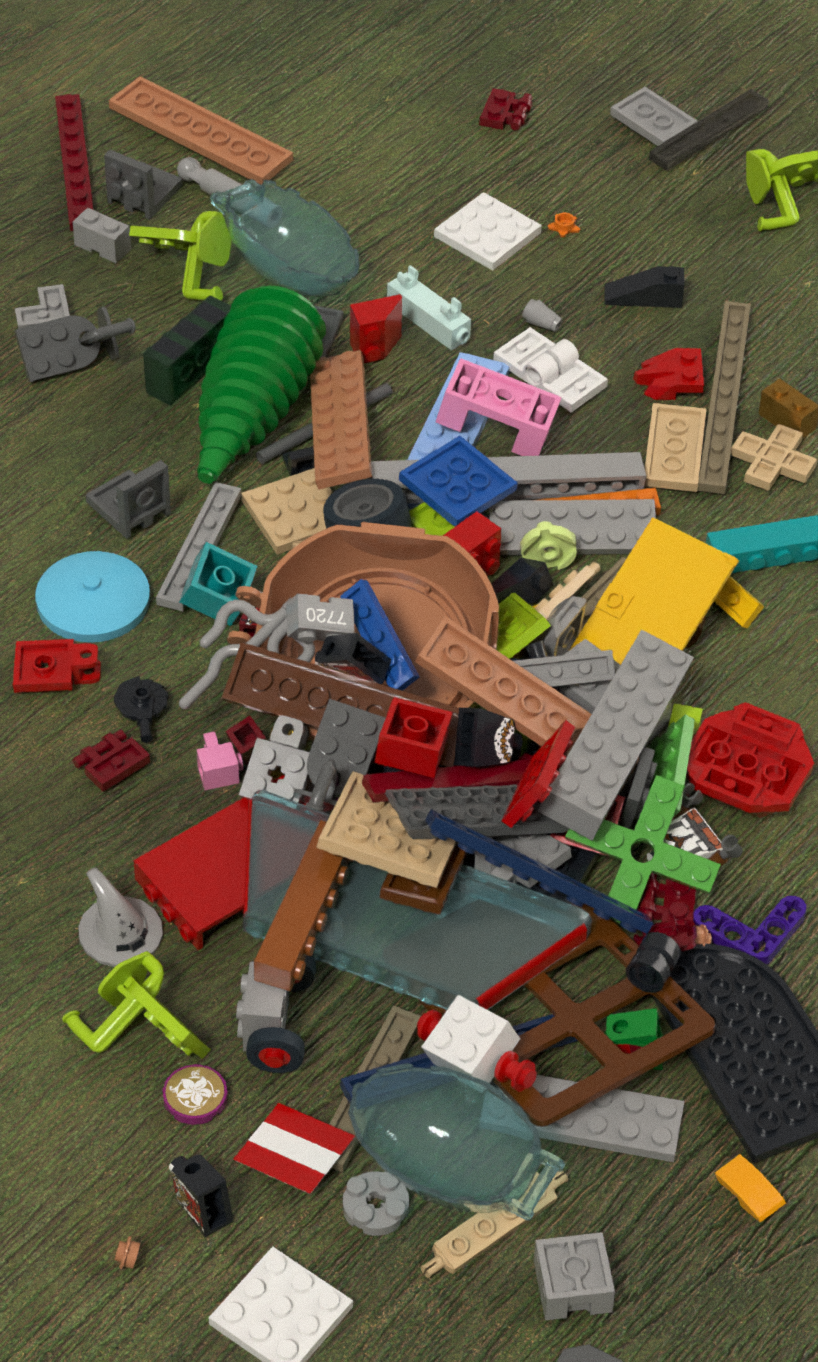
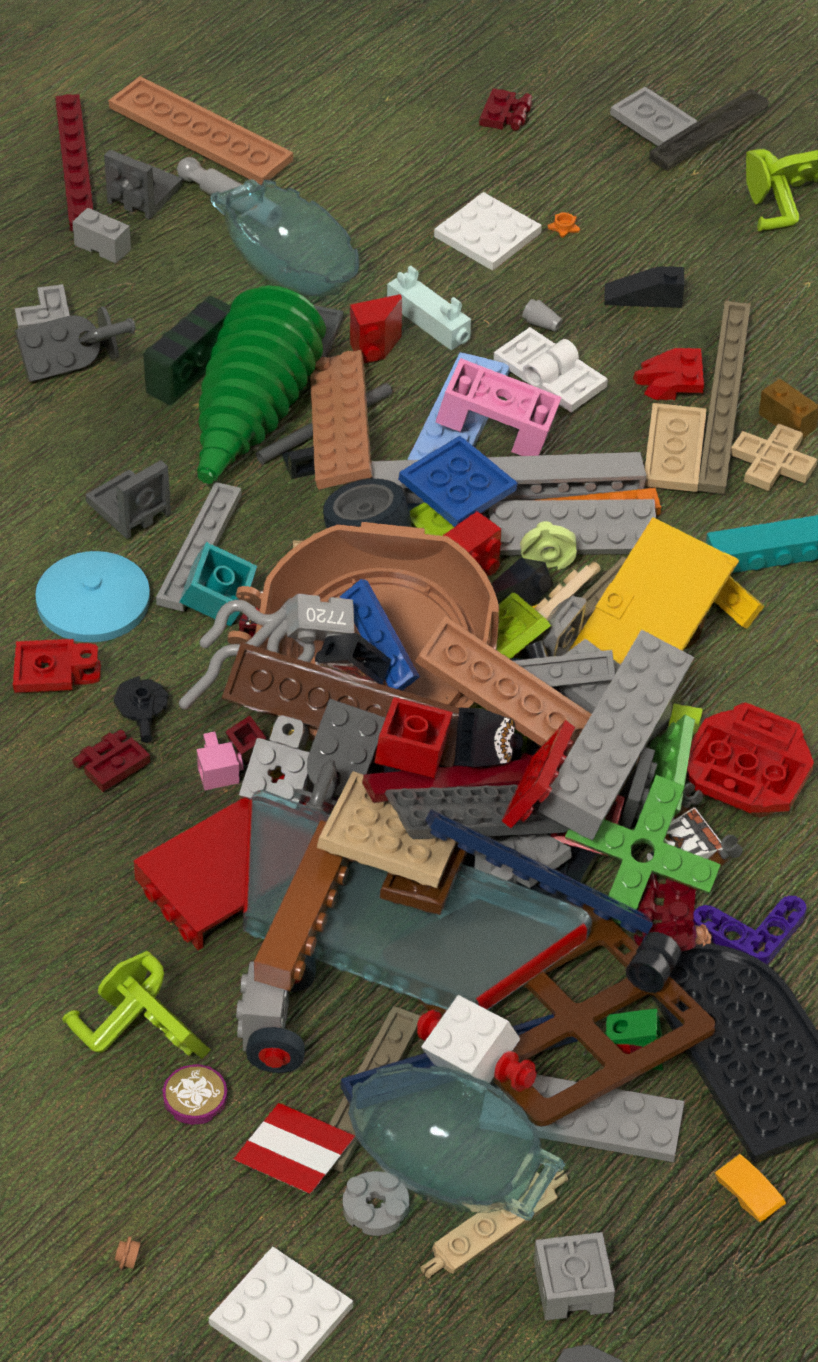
light grey piece [78,867,163,967] -> none
lime plate [129,211,231,301] -> none
black torso [169,1155,233,1237] -> none
tan plate [241,468,333,554] -> none

